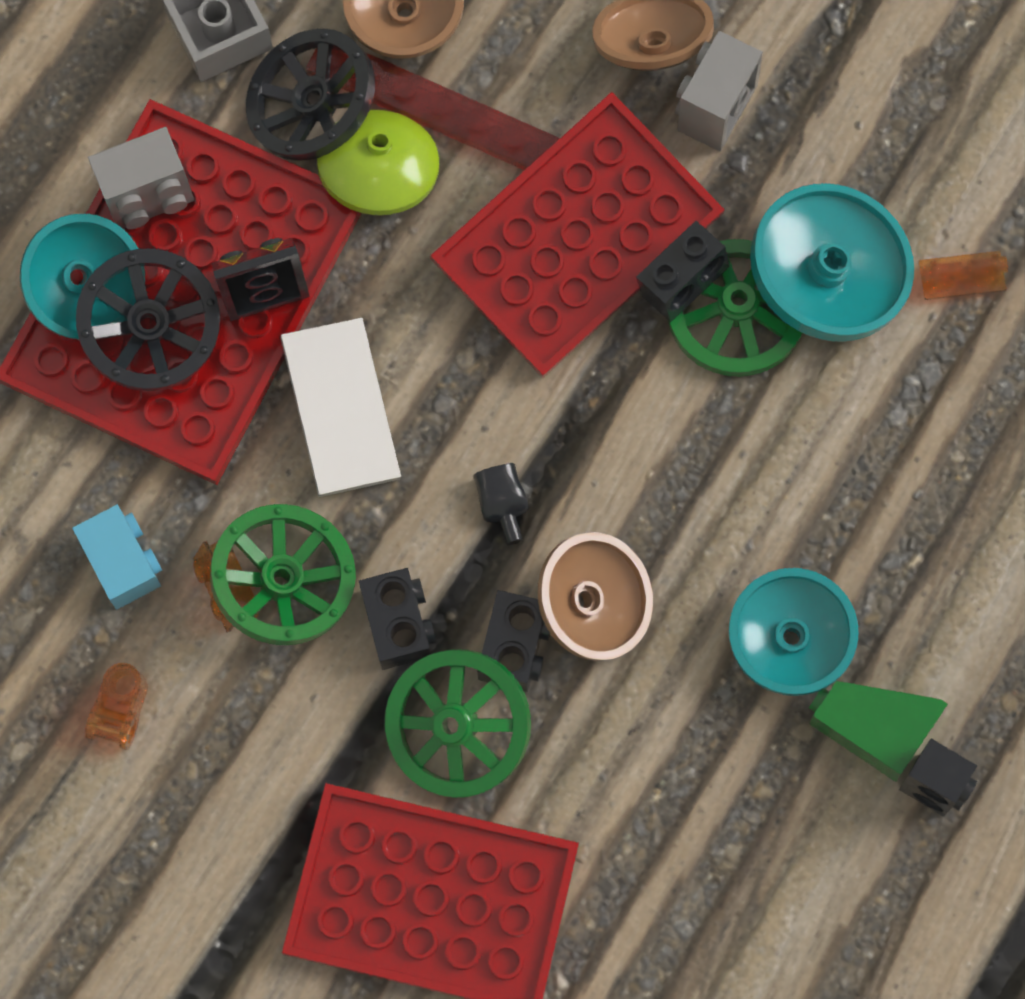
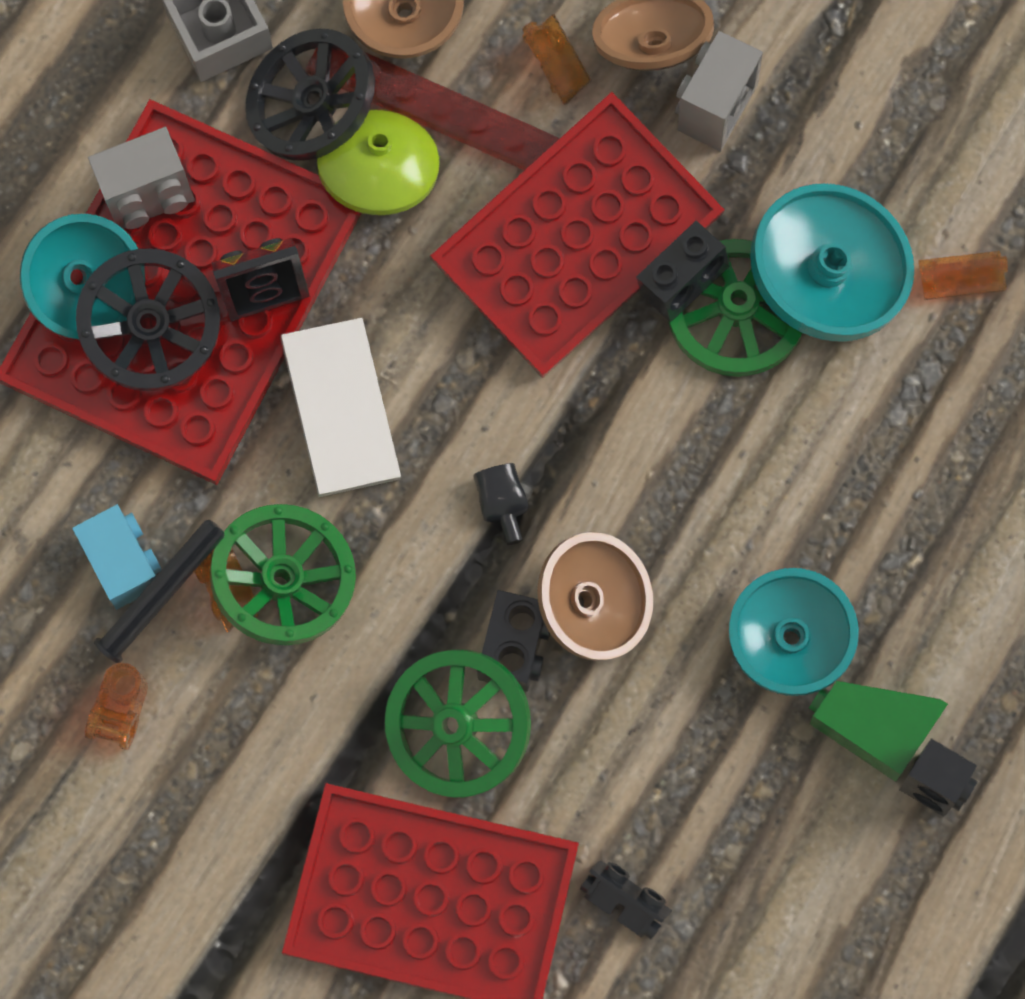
black brick [358,568,437,670] -> none
none -> black axle [94,519,225,664]
none -> clear orange hinge [522,14,592,104]
none -> black hinge [580,860,672,940]

